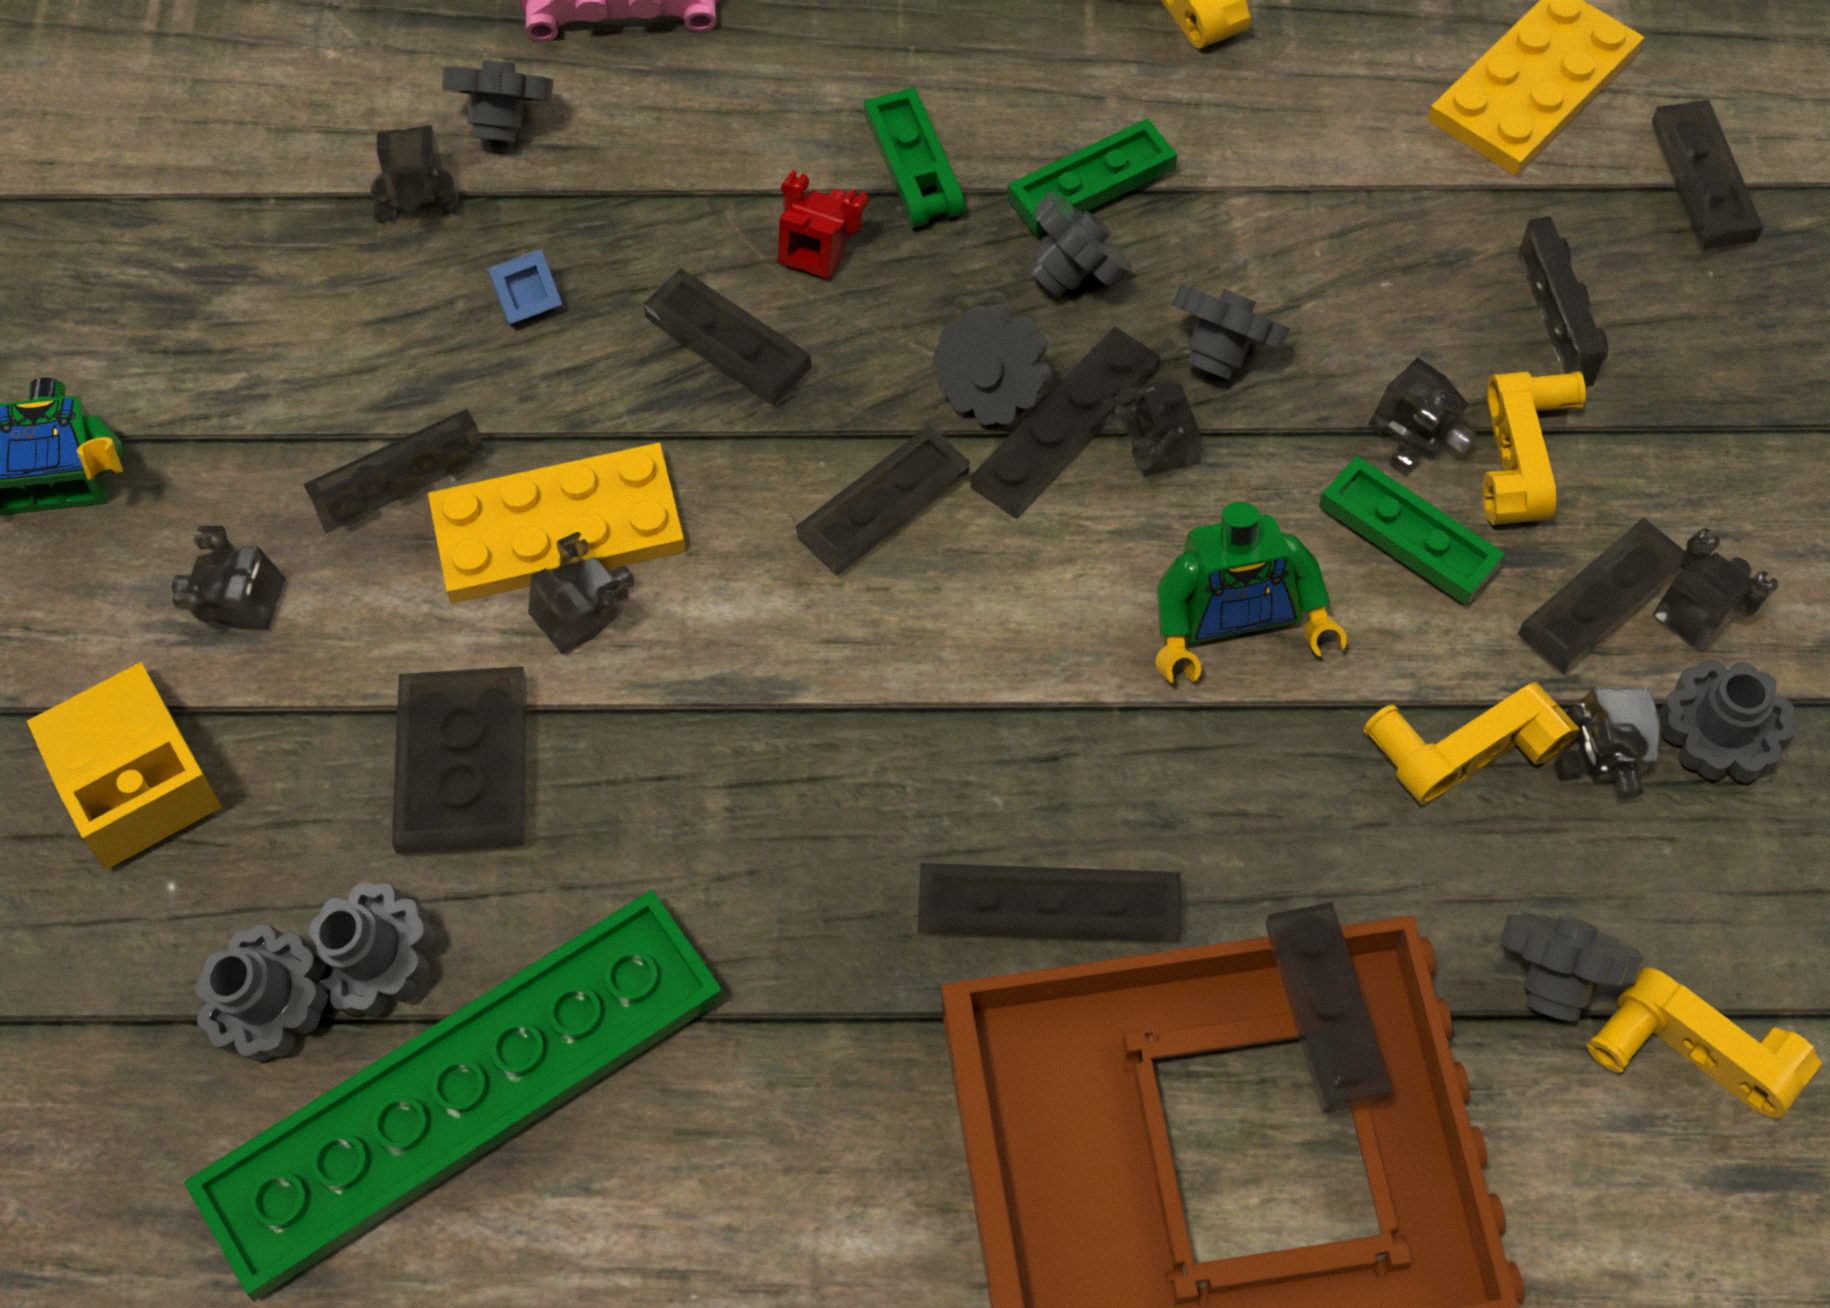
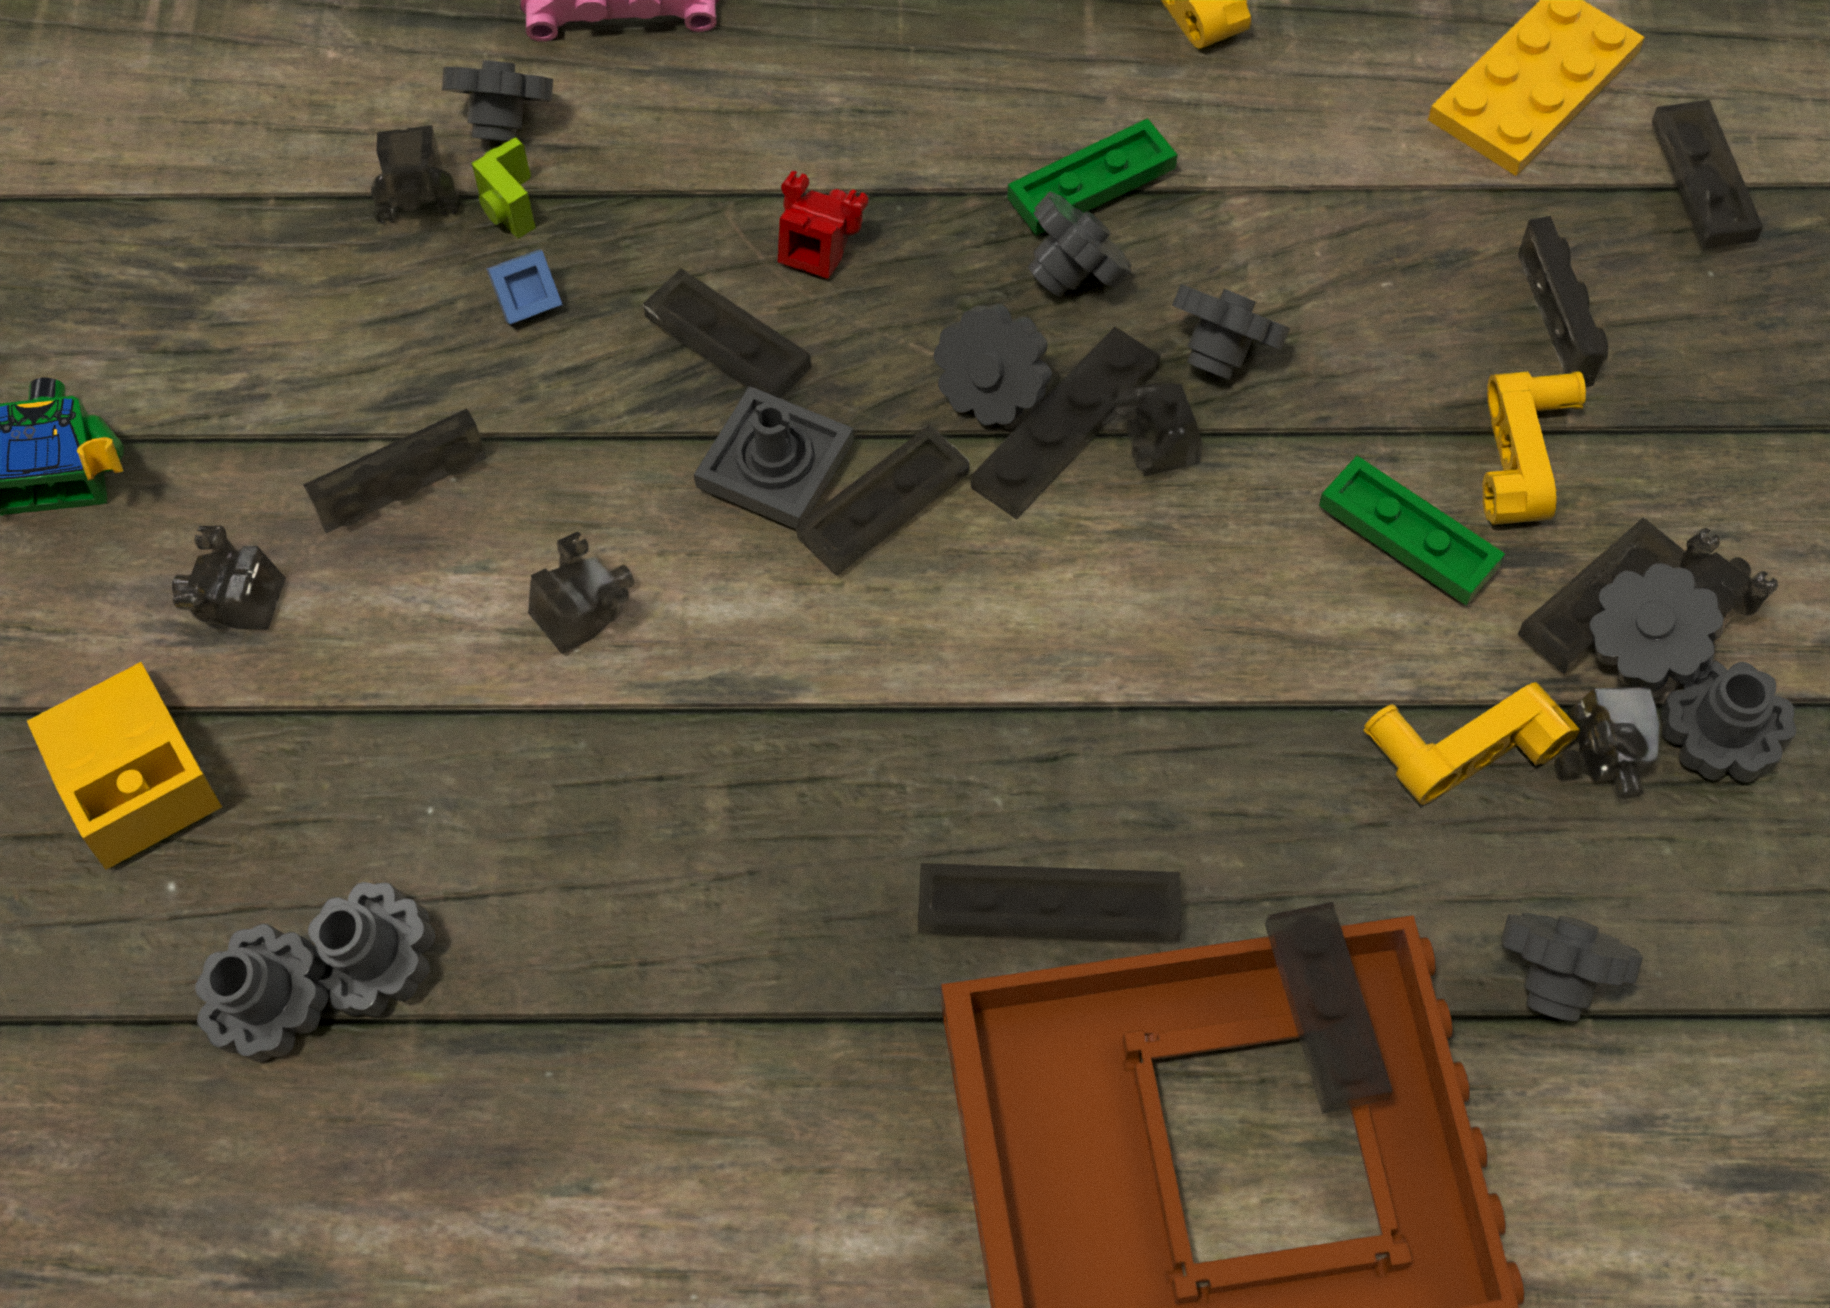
green plate [183,889,724,1302] -> none
clear smoke plate [392,666,527,854] -> none
yellow plate [428,442,686,604] -> none
green plate [864,87,965,229] -> none
torso [1155,502,1347,684] -> none
clear smoke piece [1368,357,1477,475] -> none
yellow beam [1587,967,1822,1119] -> none
none -> lime bracket [471,138,536,239]
none -> dark grey plate [694,386,854,531]
none -> dark grey plant [1590,563,1723,691]

